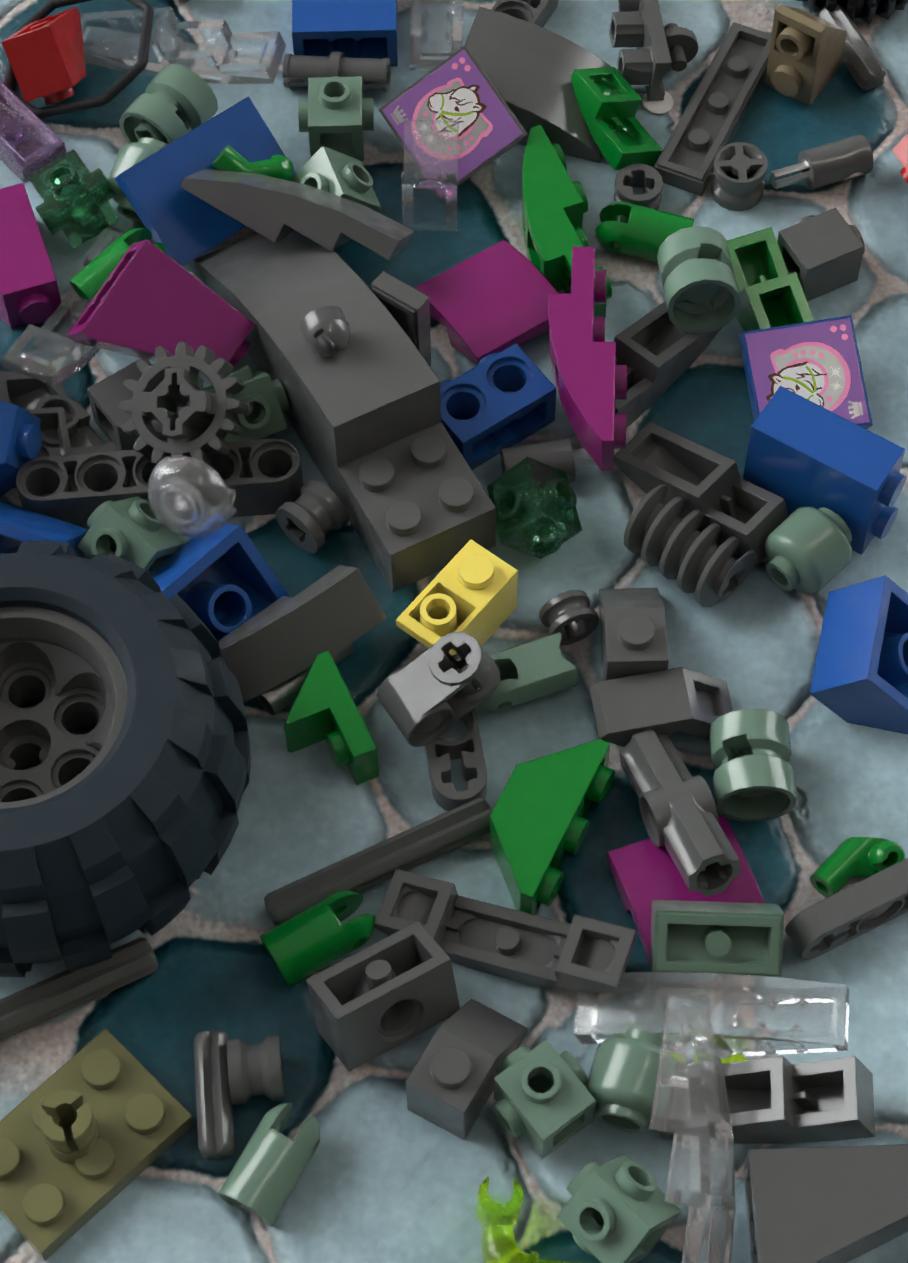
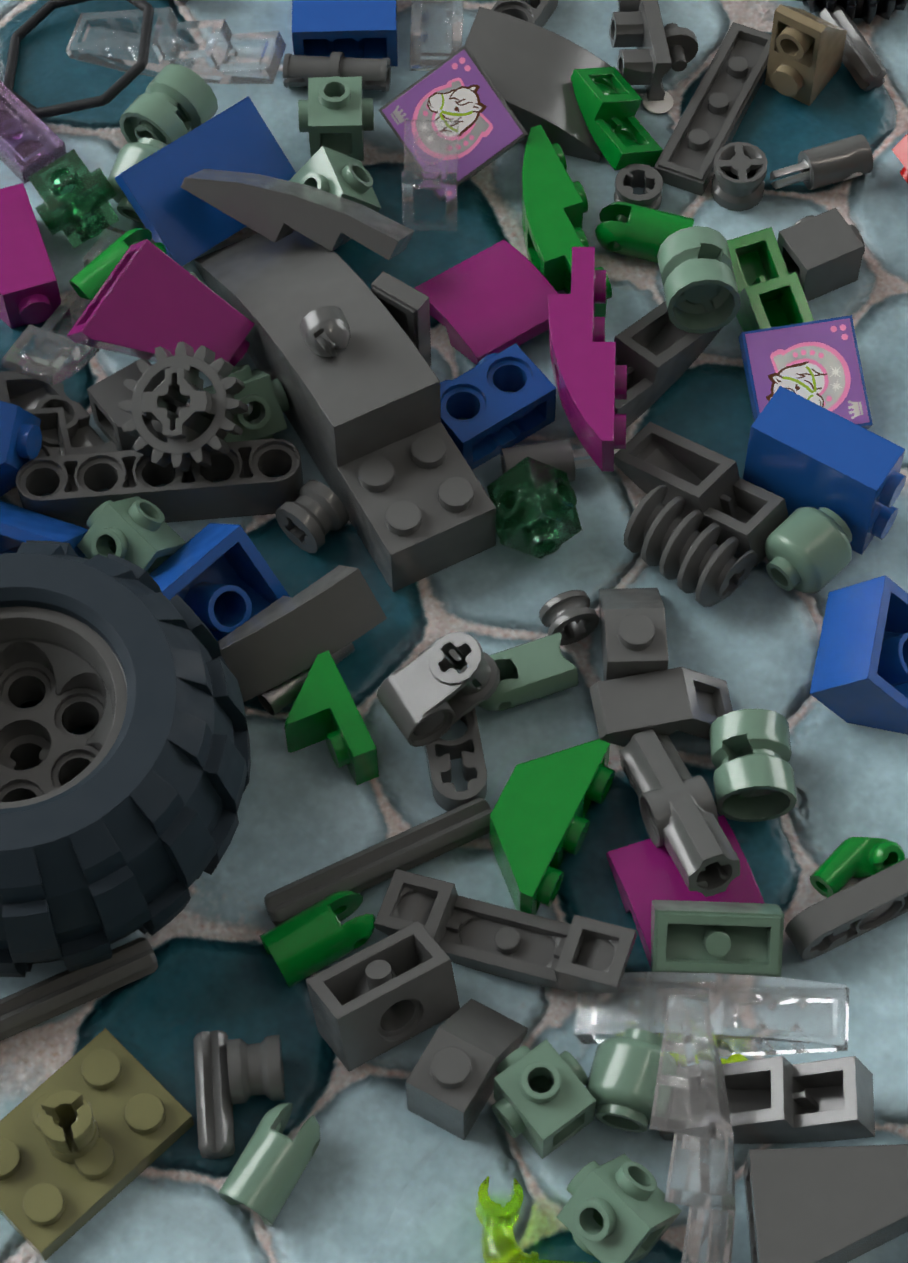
red slope [2,7,87,105] -> none
clear hair [148,455,237,539] -> none
green arm [211,144,294,181] -> none
light yellow slope [396,539,518,655] -> none

